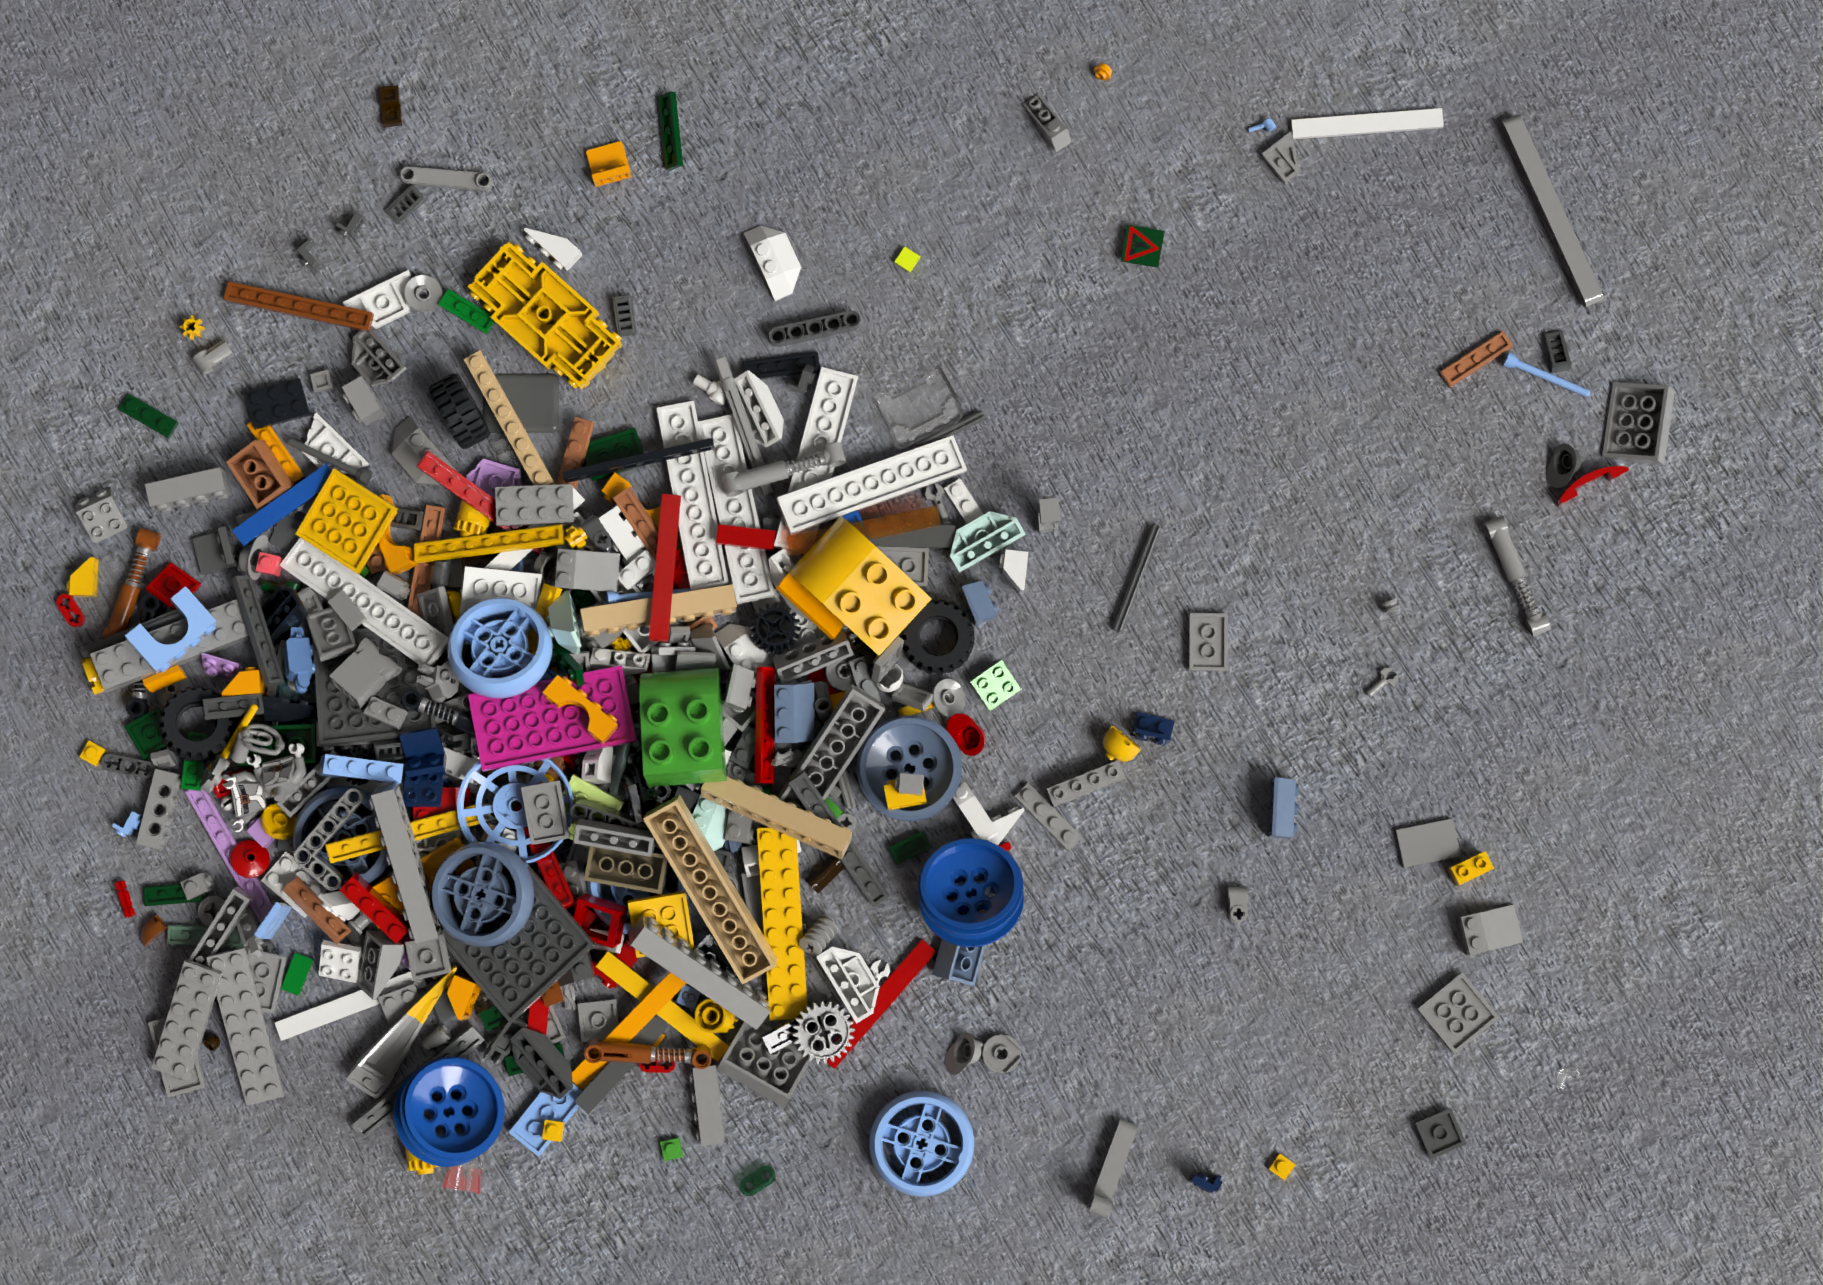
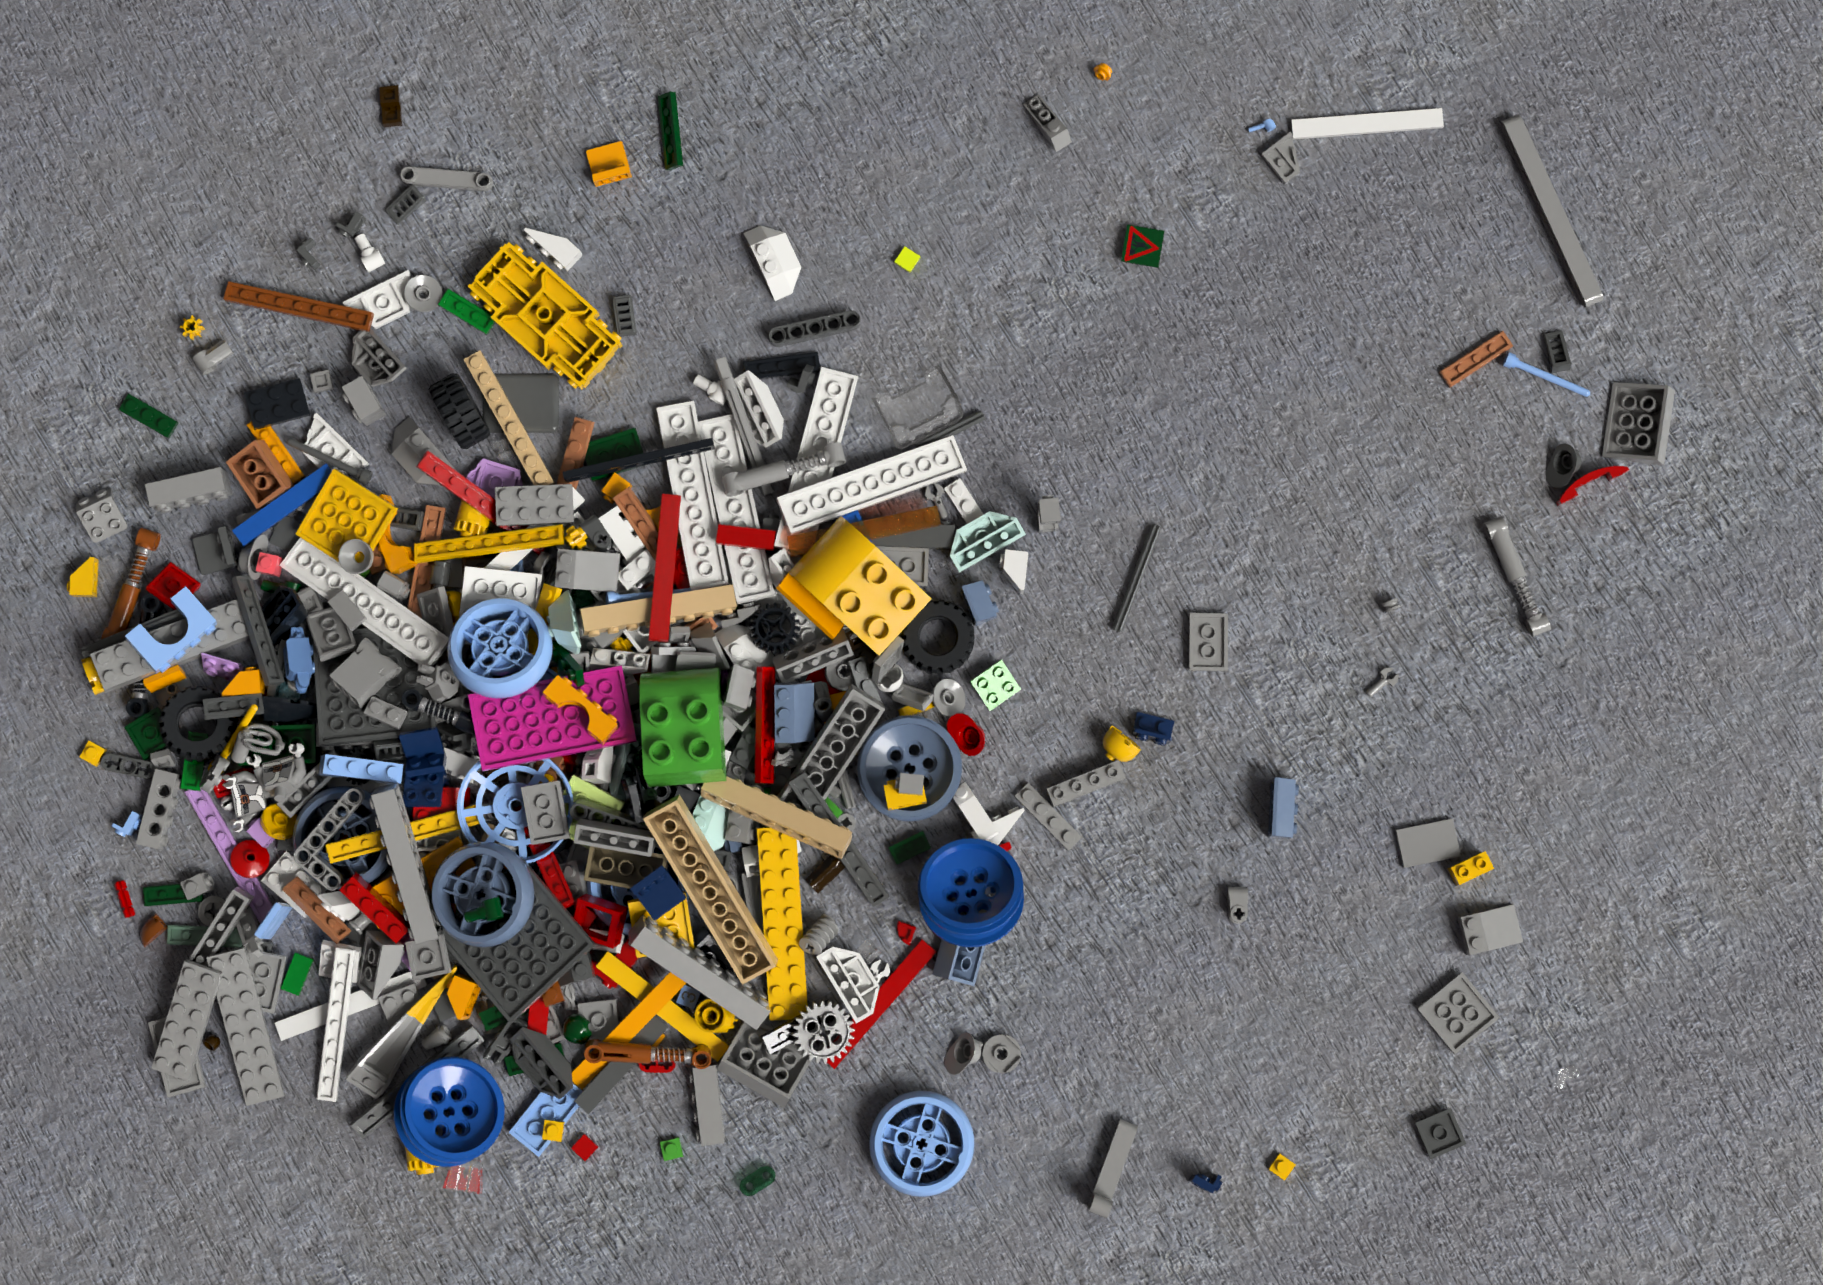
red beam [56,594,85,628] -> none
none -> white tile [317,946,356,1102]
none -> light grey piece [338,539,374,574]
none -> white pin [355,234,385,272]
none -> dark green pin [464,897,504,923]
none -> dark green hair [563,1013,592,1045]
none -> red tile [571,1134,599,1161]
none -> dark blue bracket [630,866,686,920]
none -> light grey slope [721,602,761,628]
none -> red tile [897,921,916,946]

